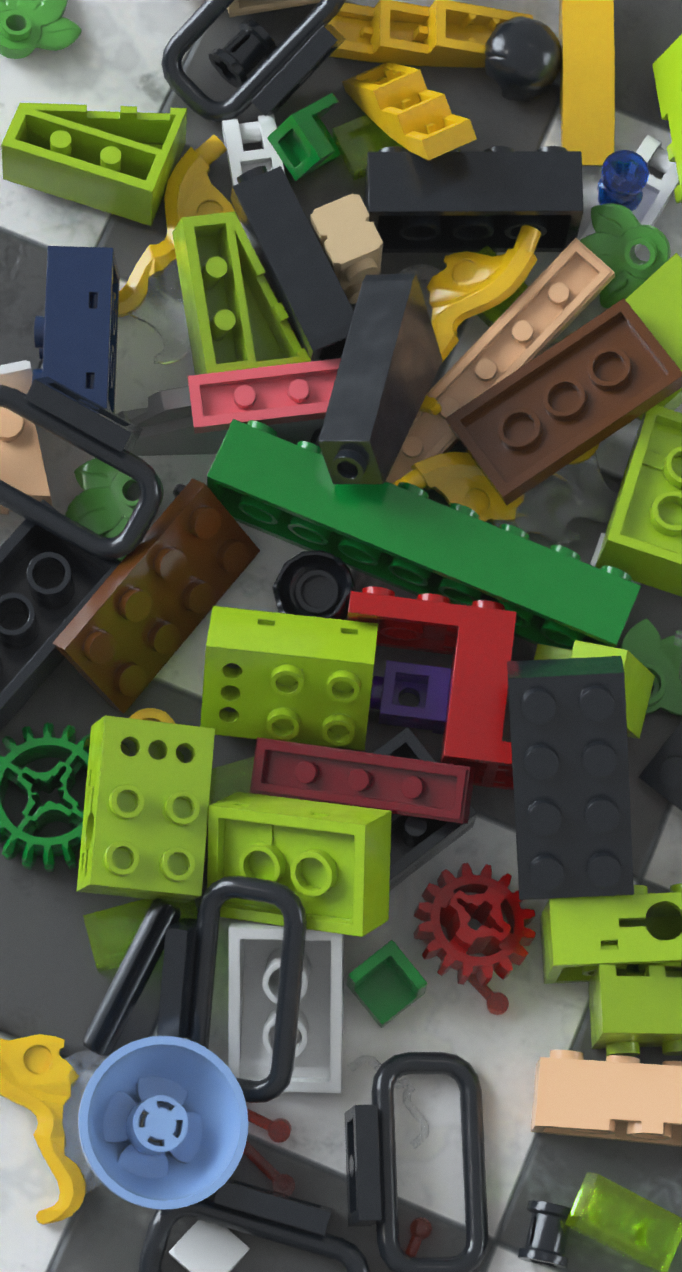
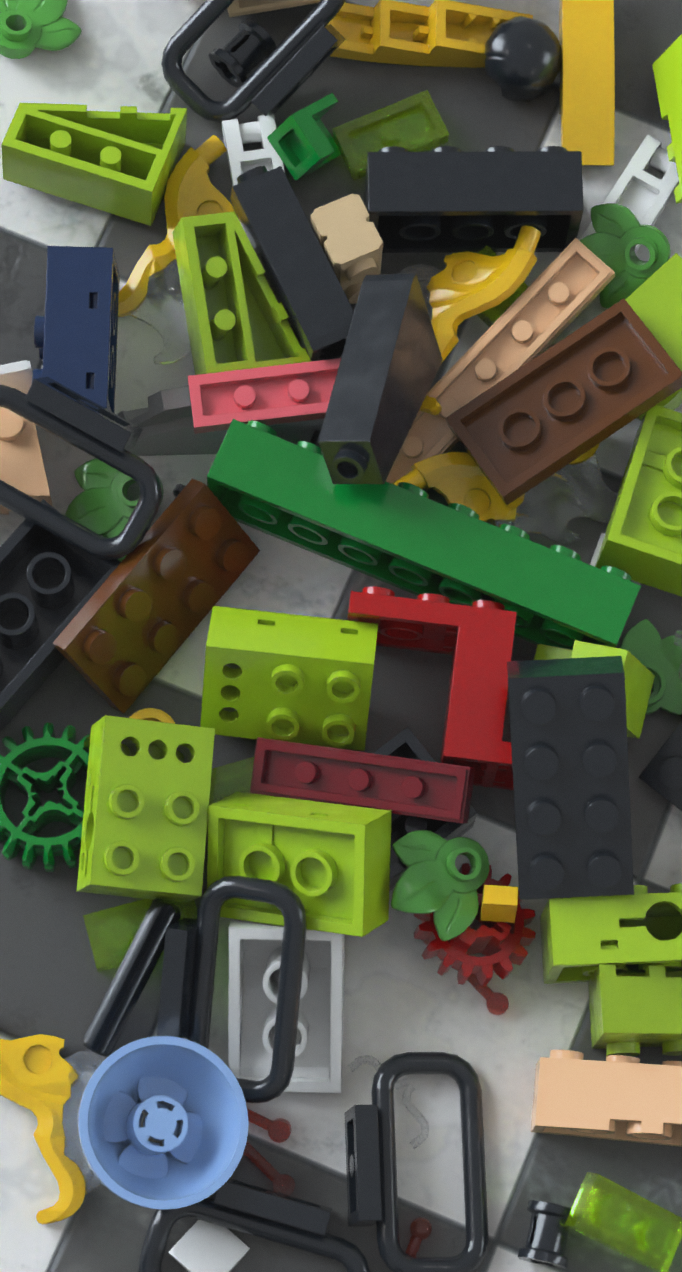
black hair [272,550,355,620] -> none
yellow slope [342,62,477,160] -> none
green panel [346,940,427,1028] -> none
dark purple brick [369,660,452,734] -> none
clear blue bush [597,150,649,212] -> none
none -> bright green plate [391,830,489,941]
none -> yellow piece [480,885,518,923]

